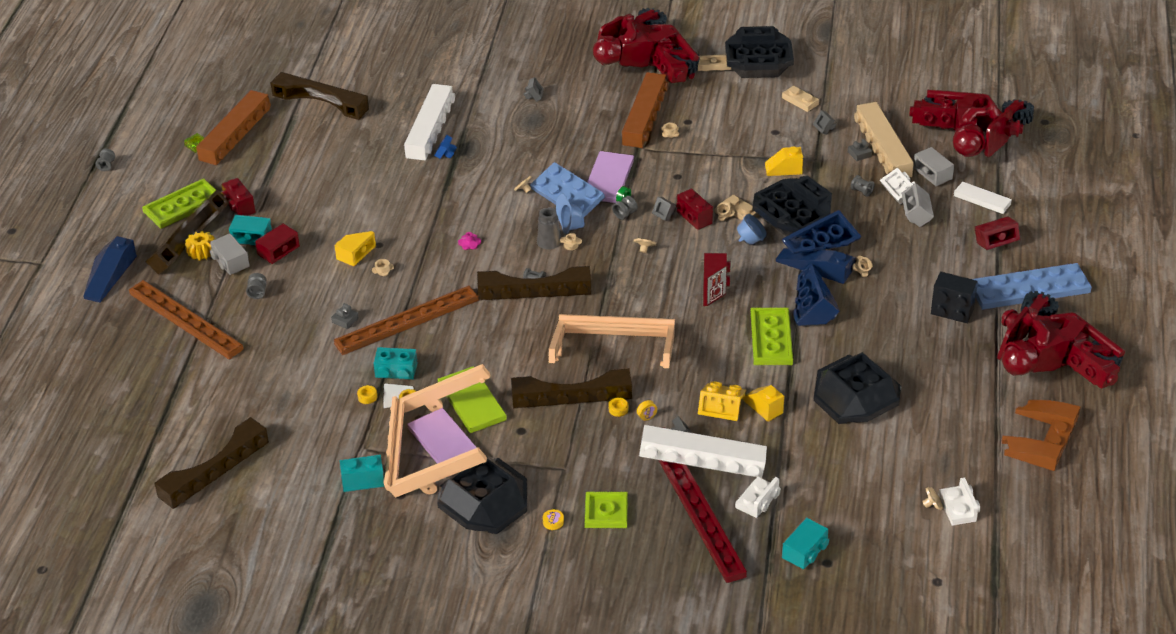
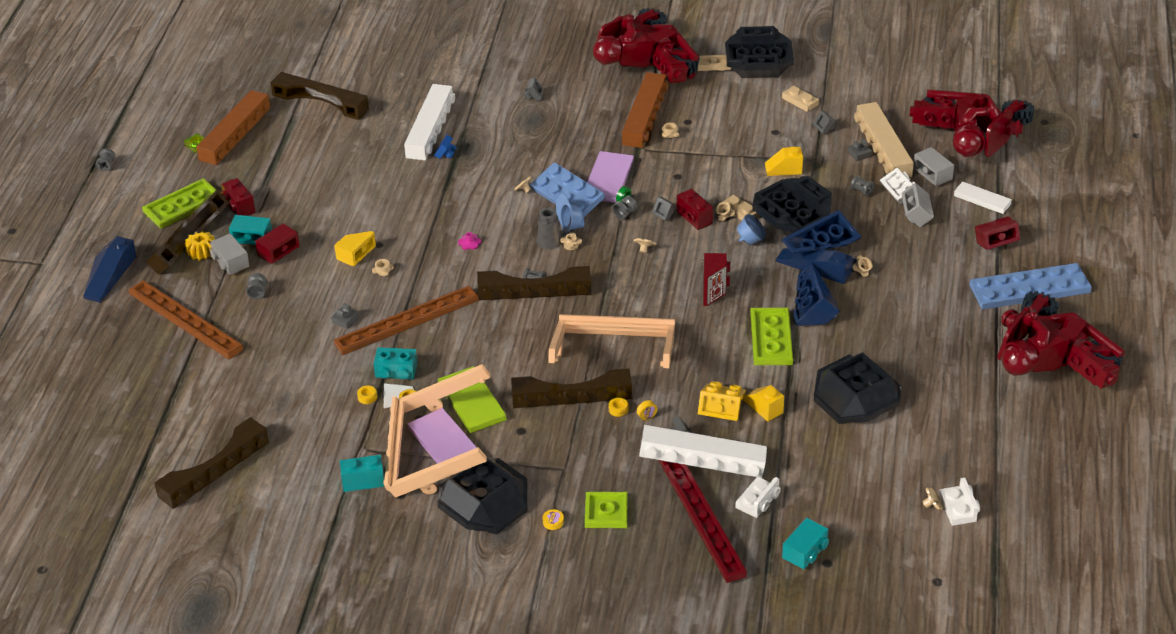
black brick [930,271,978,324] -> none
dark orange wedge [1001,400,1080,471] -> none

